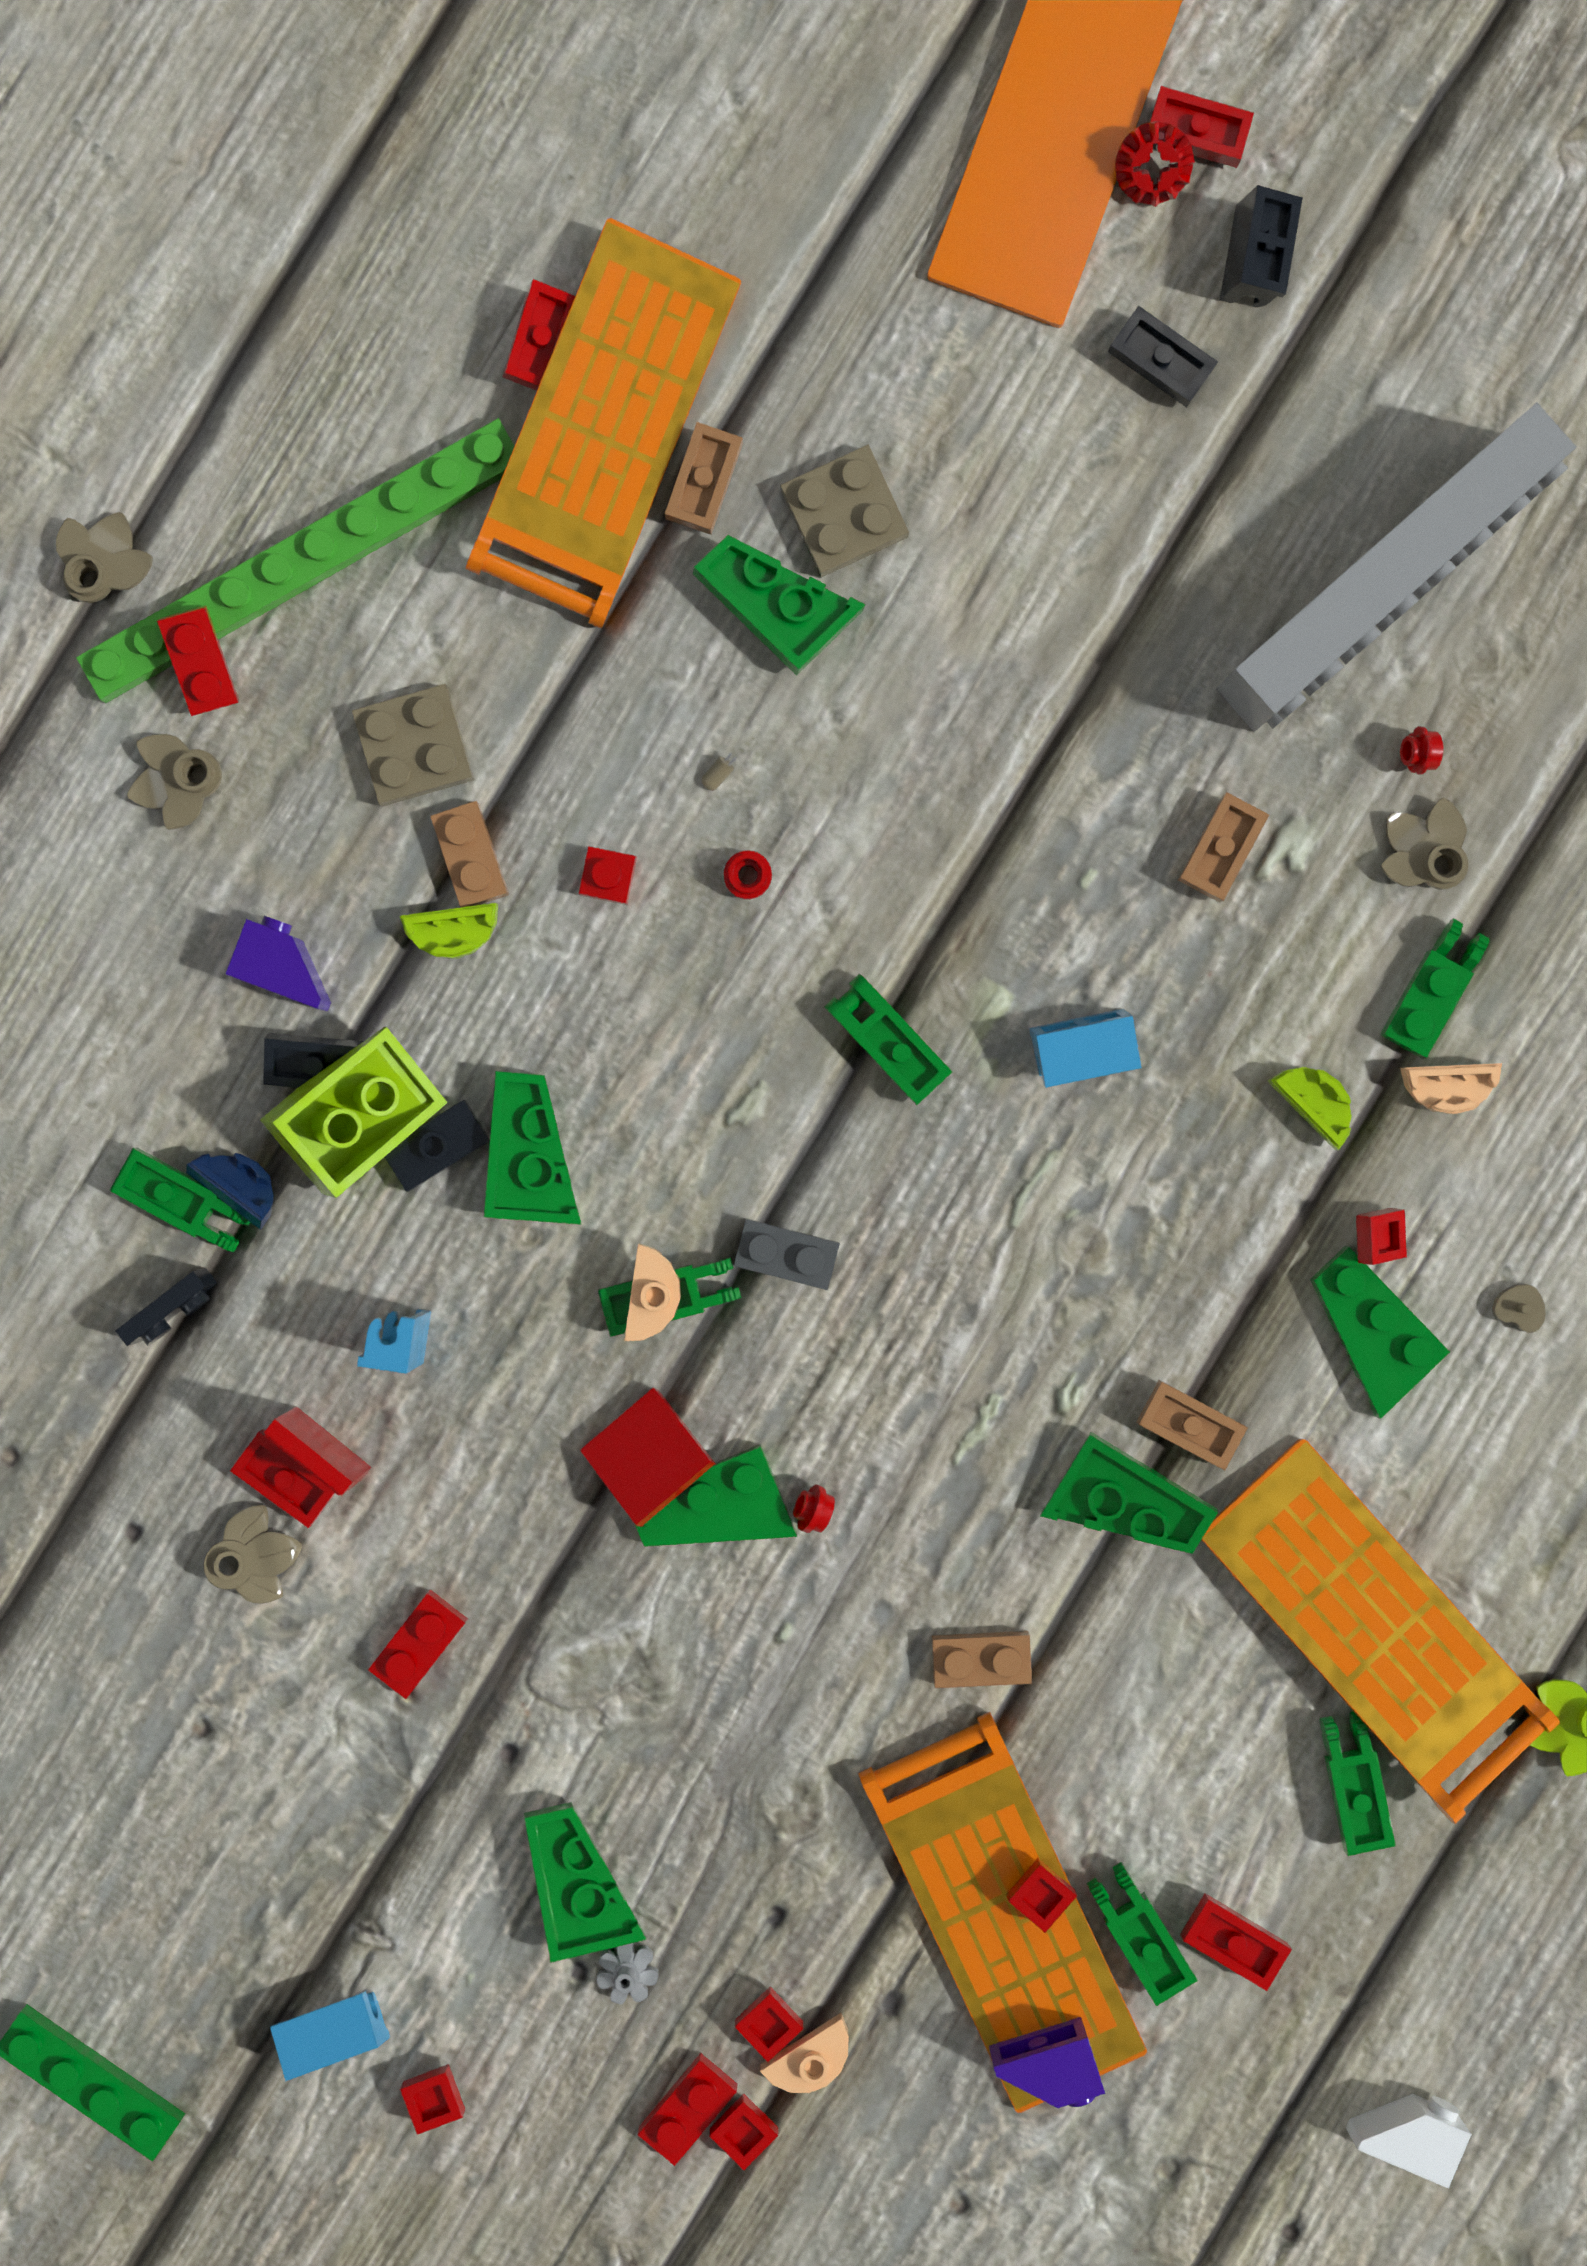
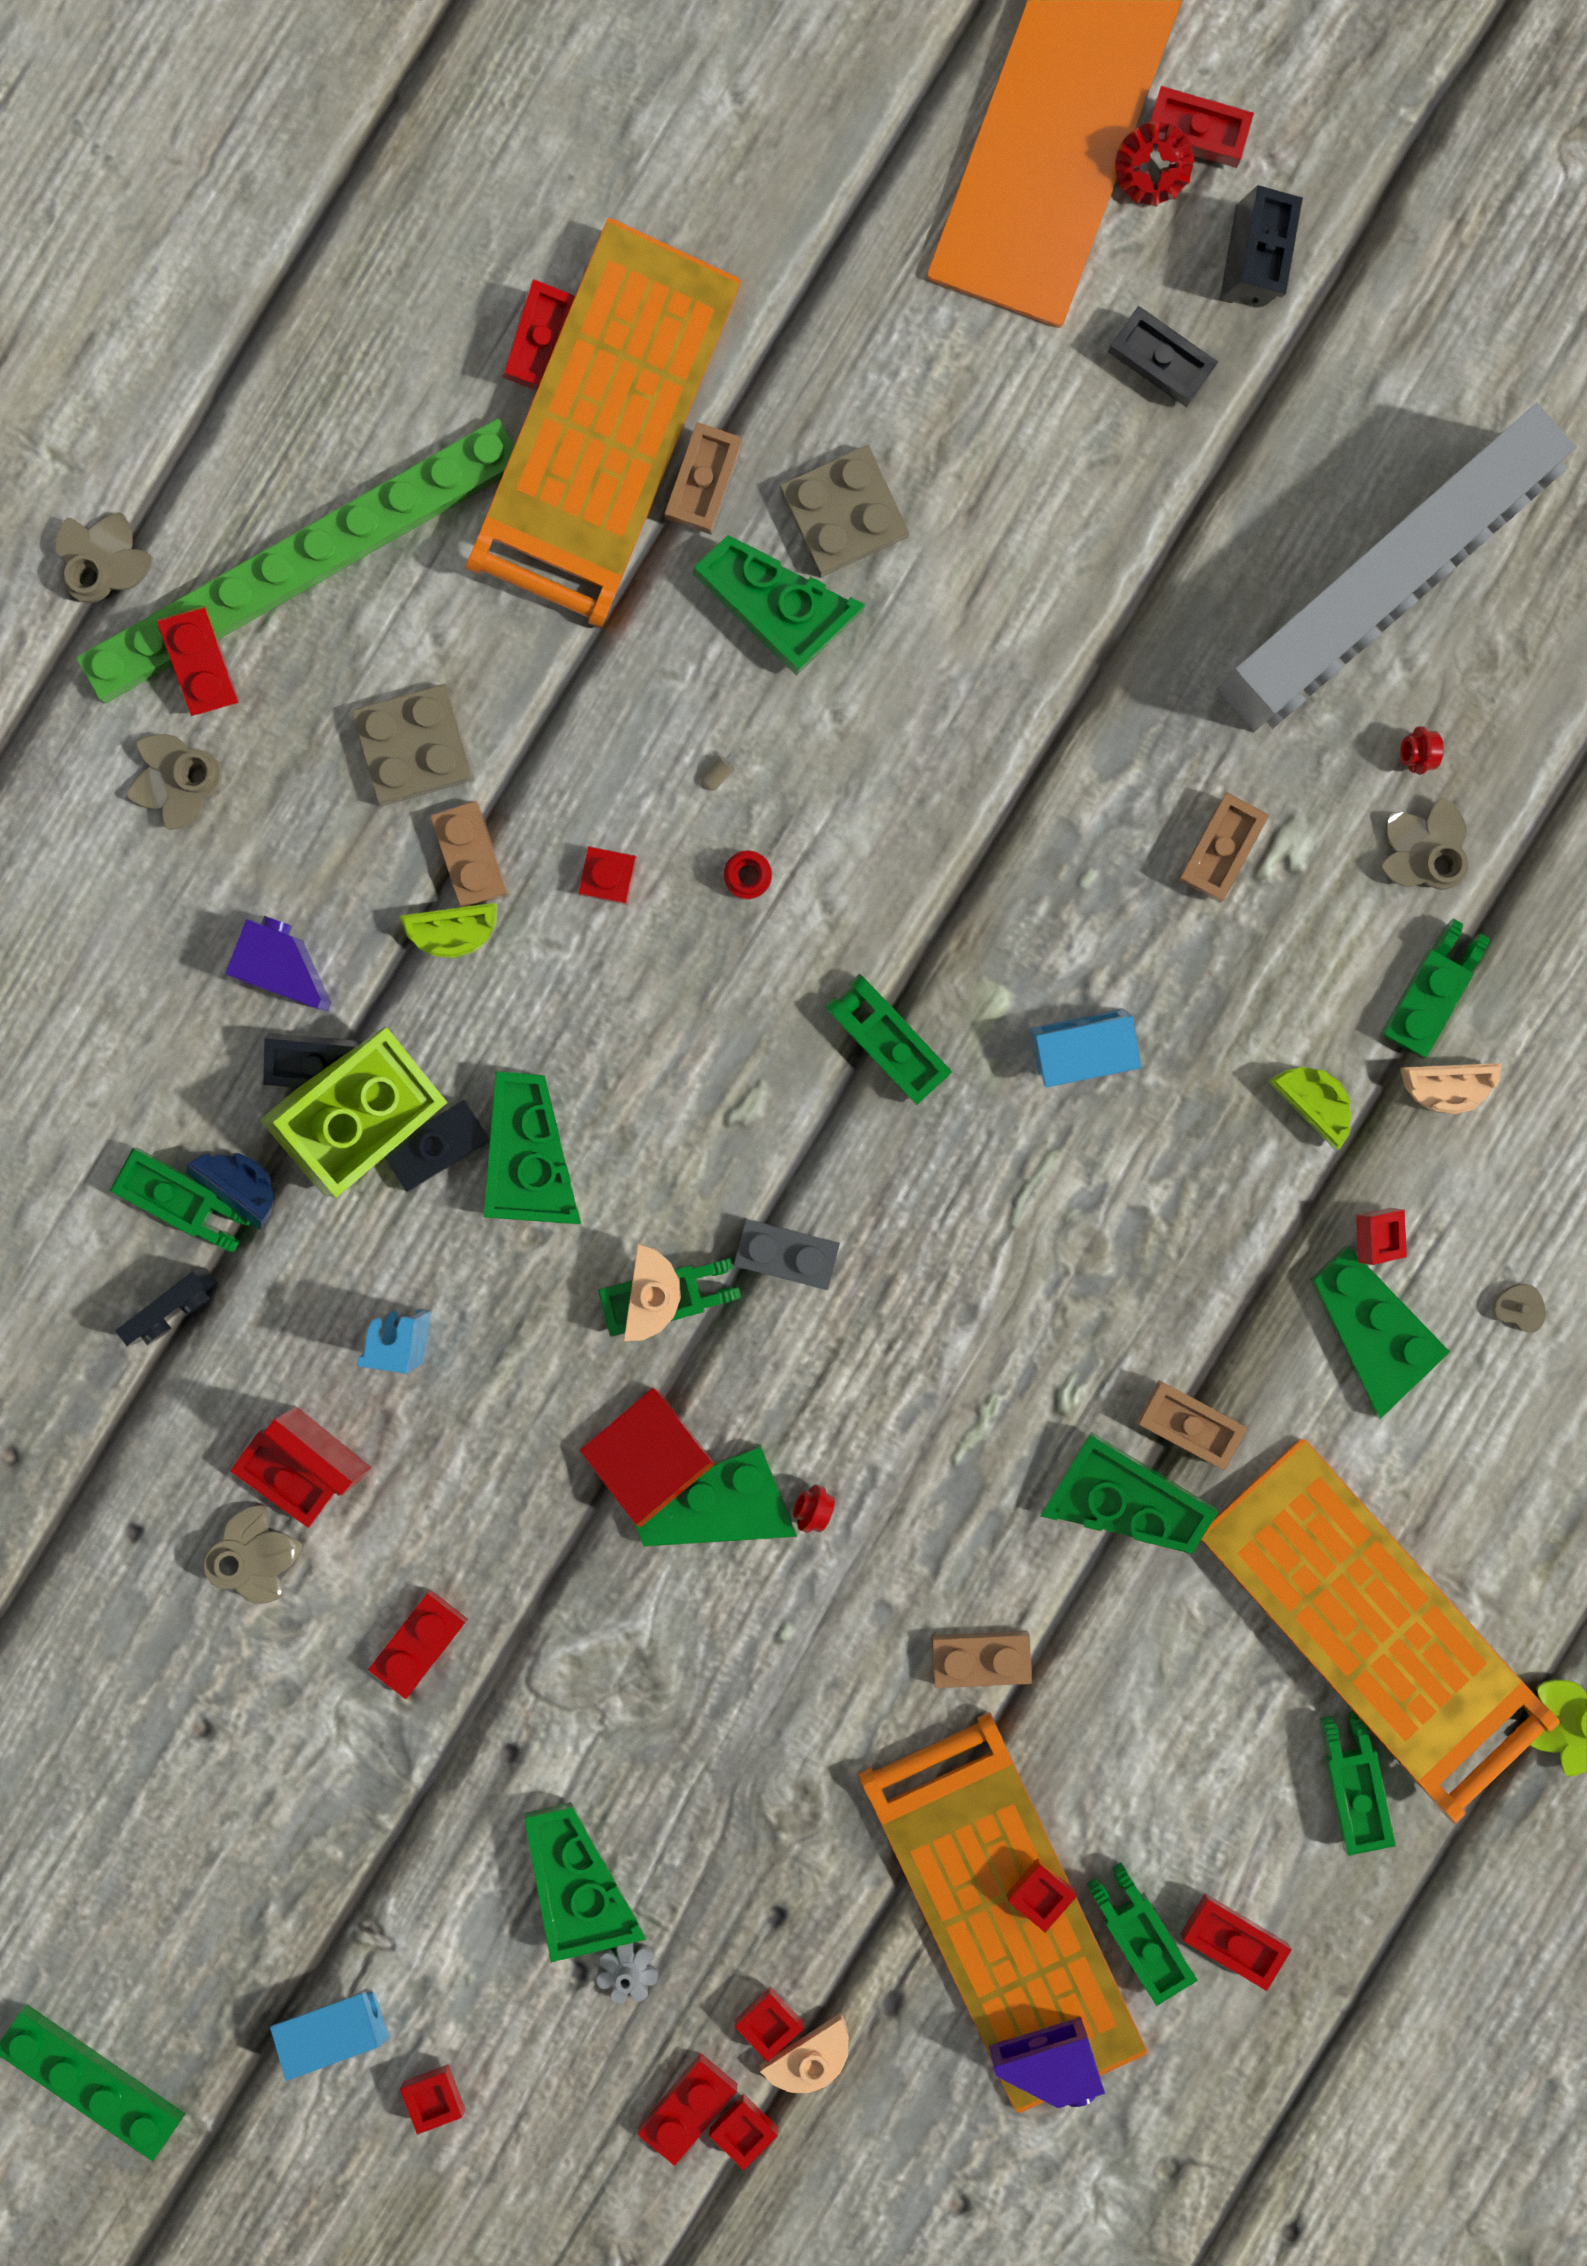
white slope [1346,2094,1472,2189] -> none

